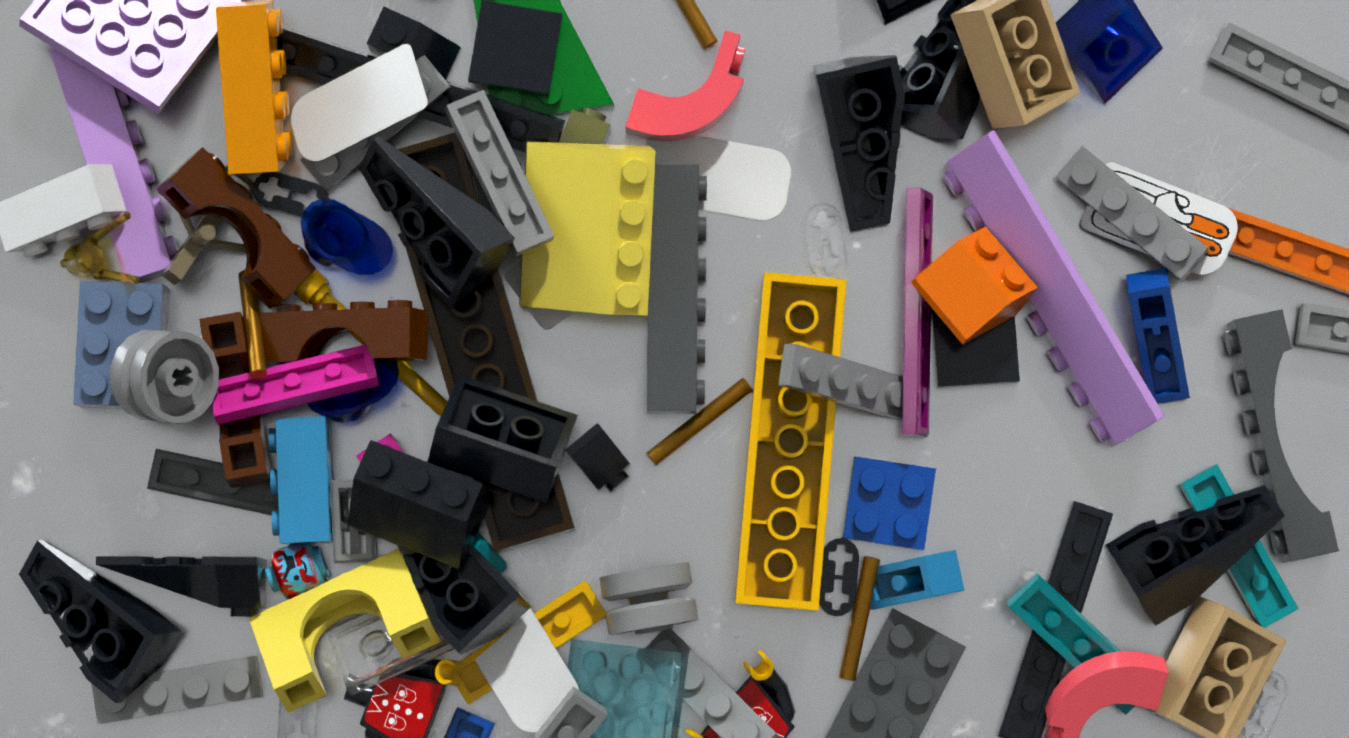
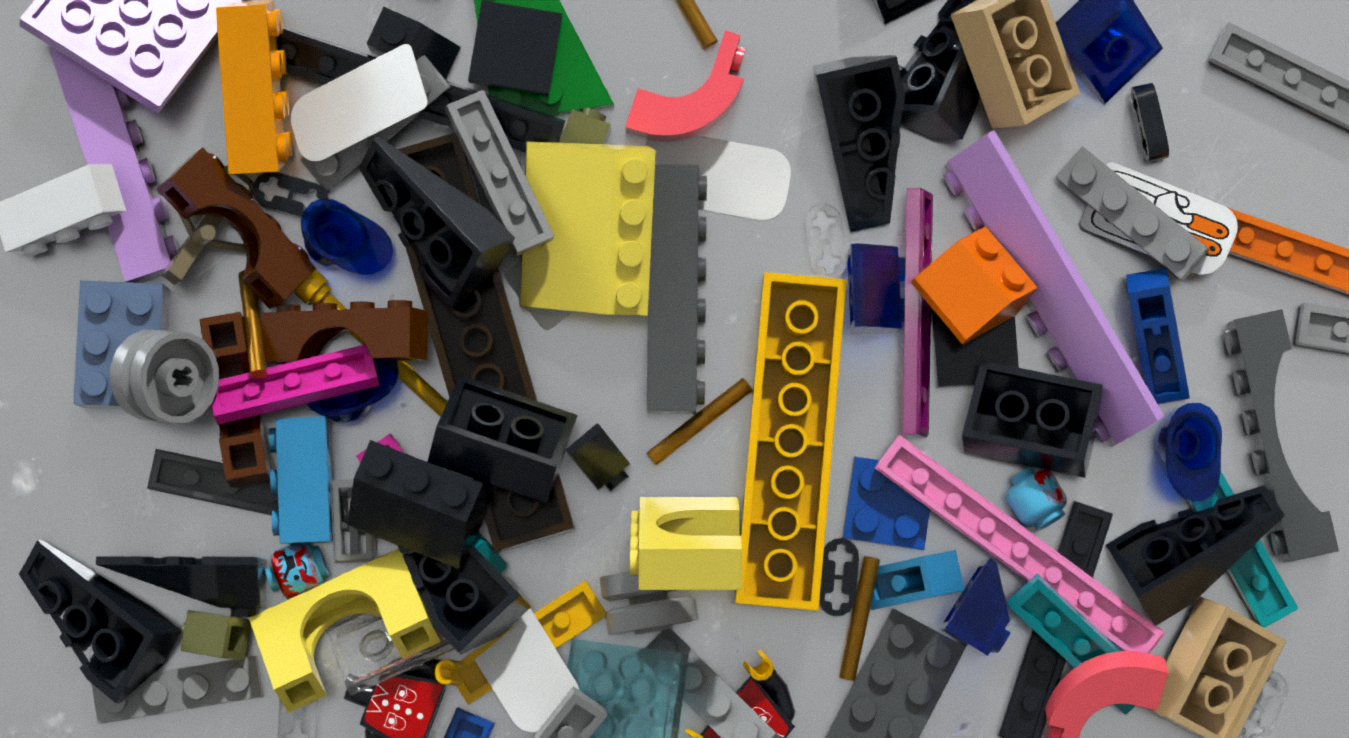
clear yellow plant [60,212,140,284] -> none
light grey plate [778,344,903,419] -> none
none -> olive brick [181,610,251,661]
none -> light yellow arch [630,497,742,590]
none -> clear blue slope [847,243,906,335]
none -> bright pink tile [874,435,1165,654]
none -> clear blue slope [938,558,1011,656]
none -> black slope [962,360,1103,478]
none -> medium azure head [1006,467,1067,531]
none -> black beam [1131,83,1169,162]
none -> clear blue piece [1157,403,1222,501]

